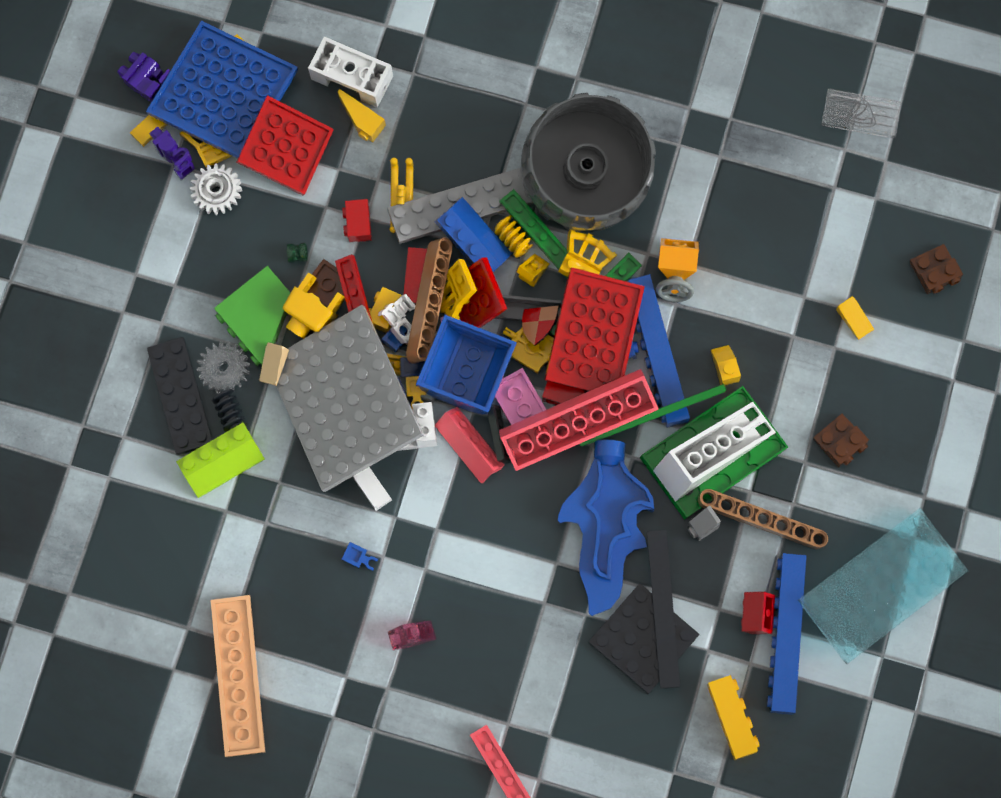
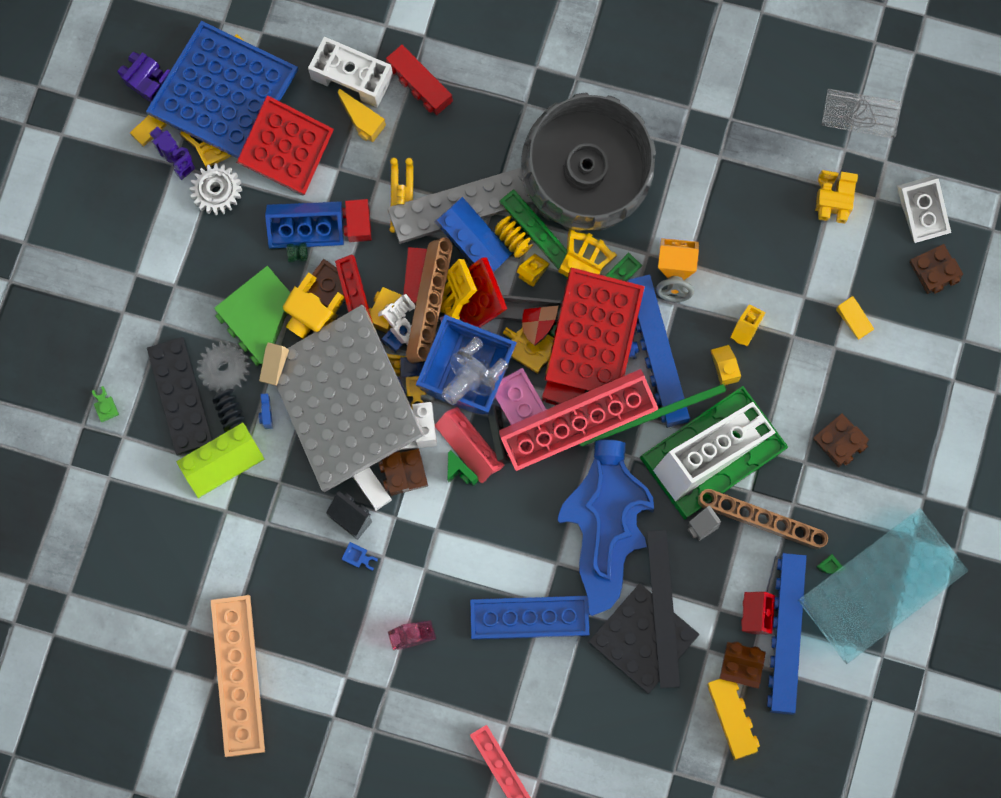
none -> bright green plate [92,386,119,422]
none -> blue plate [259,393,273,429]
none -> blue slope [265,201,344,248]
none -> black slope [326,491,372,540]
none -> reddish brown plate [379,448,428,496]
none -> red brick [386,45,453,116]
none -> clear piece [442,337,509,405]
none -> green slope [447,450,479,486]
none -> blue plate [470,596,589,640]
none -> reddish brown plate [719,642,766,688]
none -> yellow slope [730,304,766,346]
none -> yellow hips [815,170,858,224]
none -> green tile [817,554,845,574]
none -> white slope [897,176,951,243]

